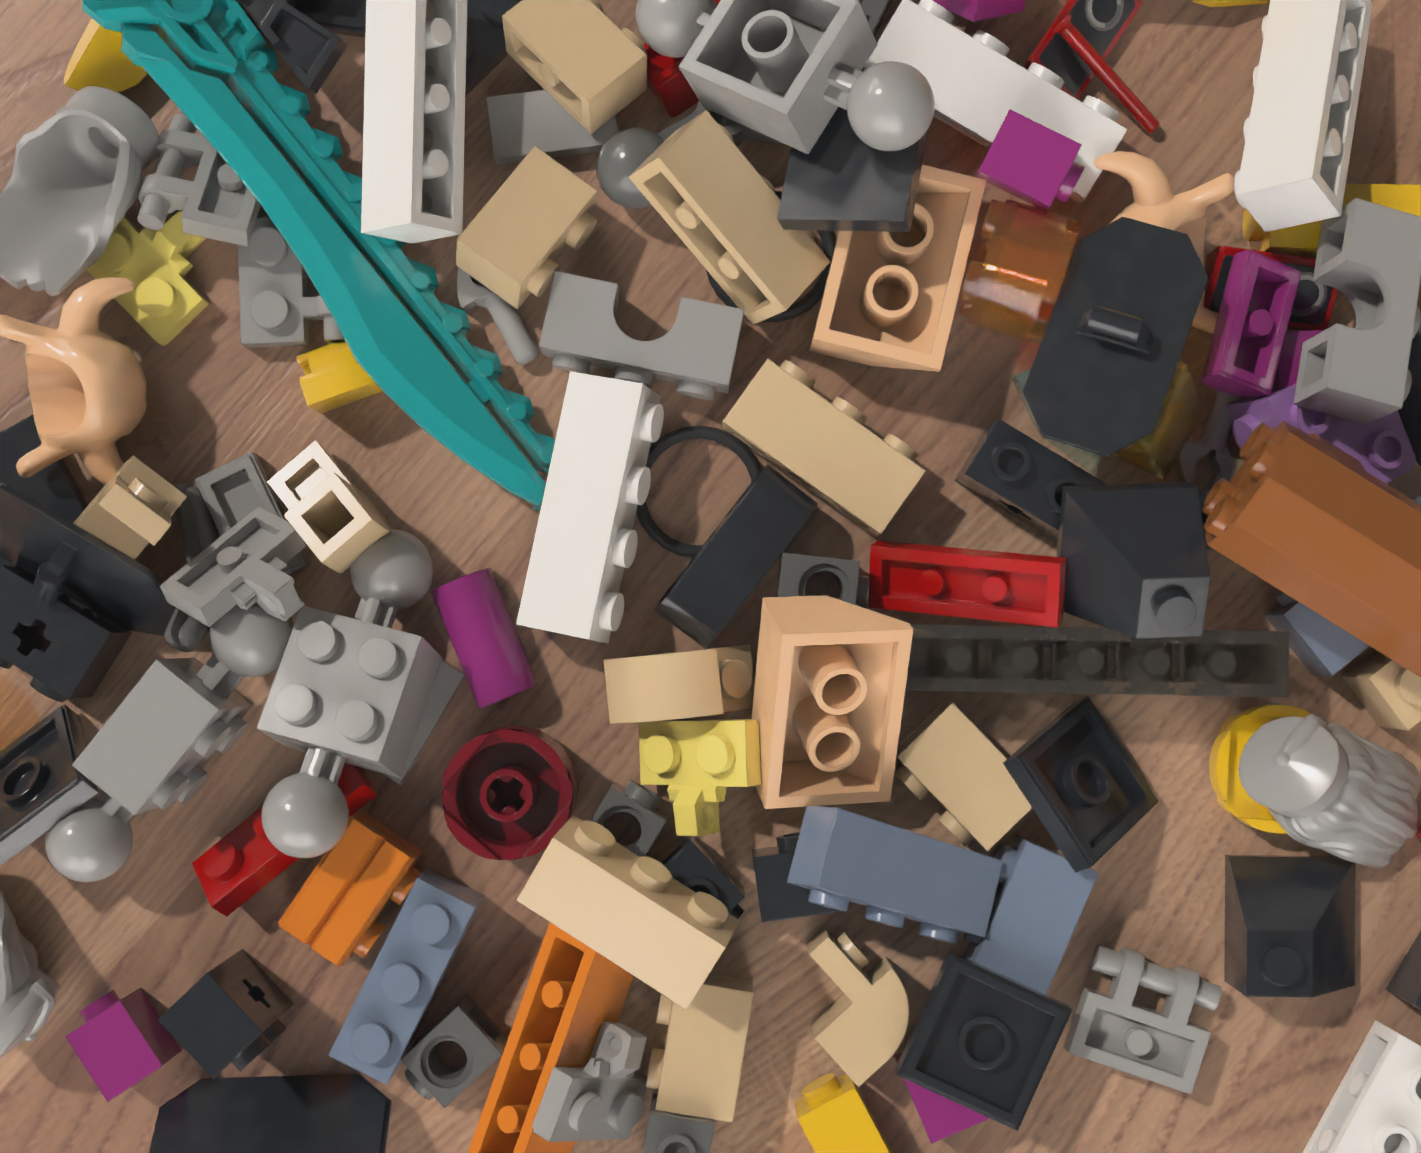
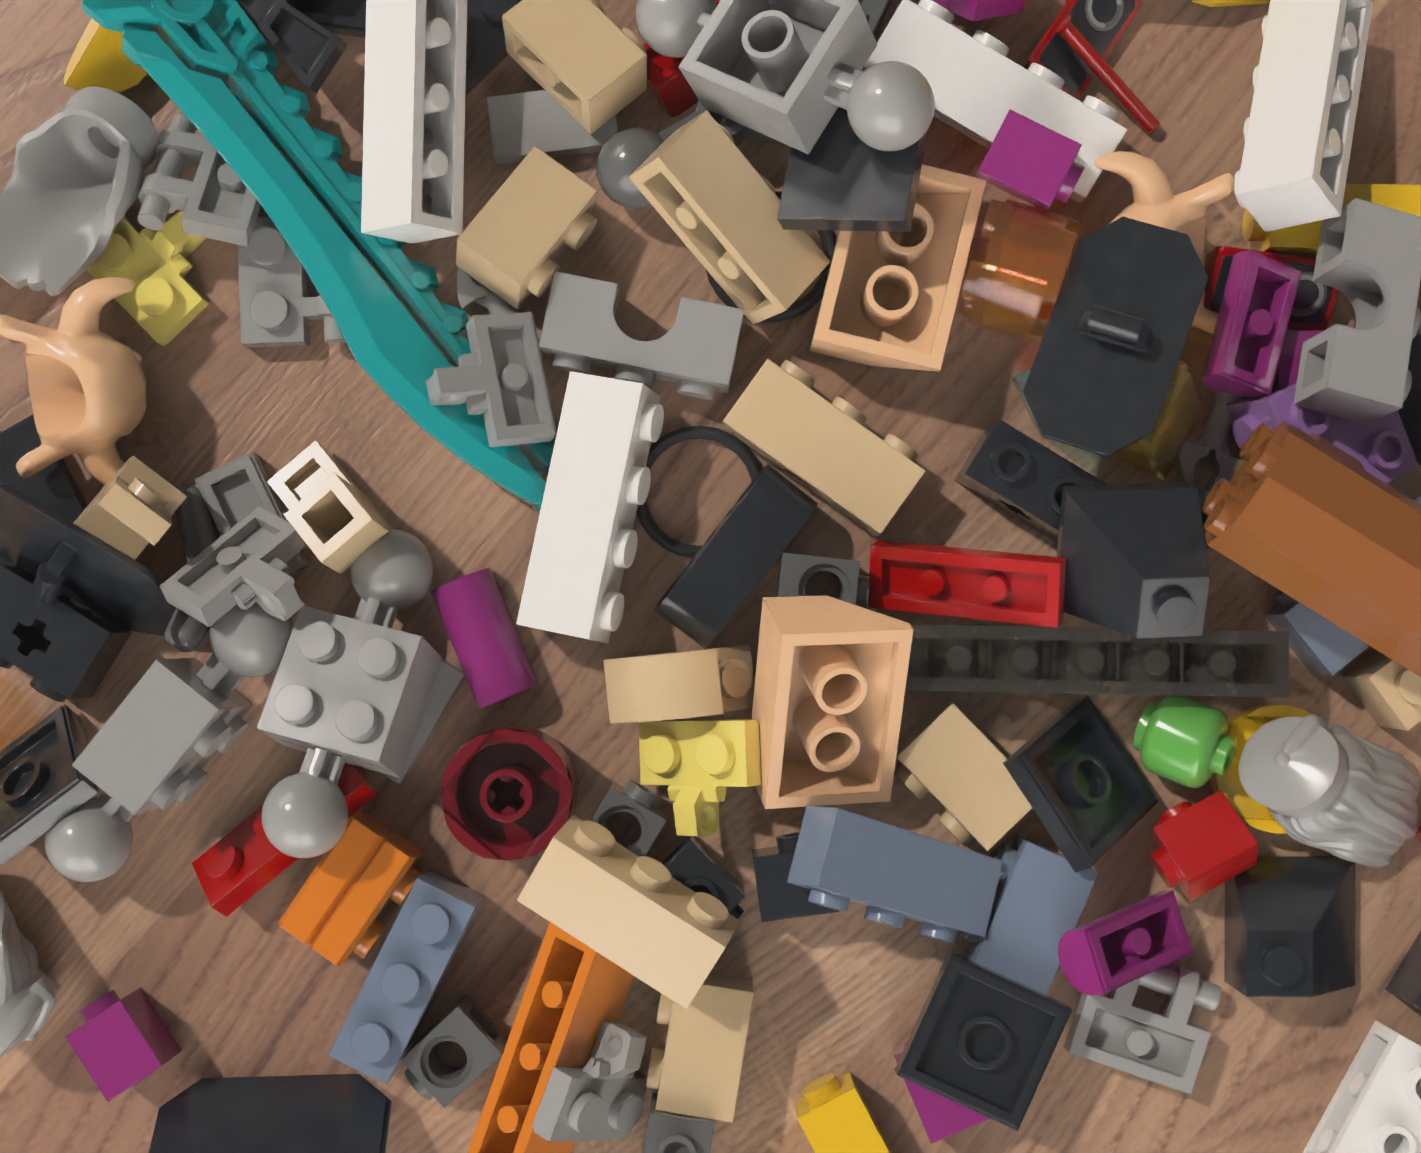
black brick [158,949,294,1079] -> none
yellow brick [296,341,383,414] -> none
tan brick [806,926,909,1087] -> none
none -> light grey hinge [426,312,557,447]
none -> magenta brick [1058,890,1193,995]
none -> bright green head [1133,694,1237,788]
none -> red brick [1150,790,1258,901]

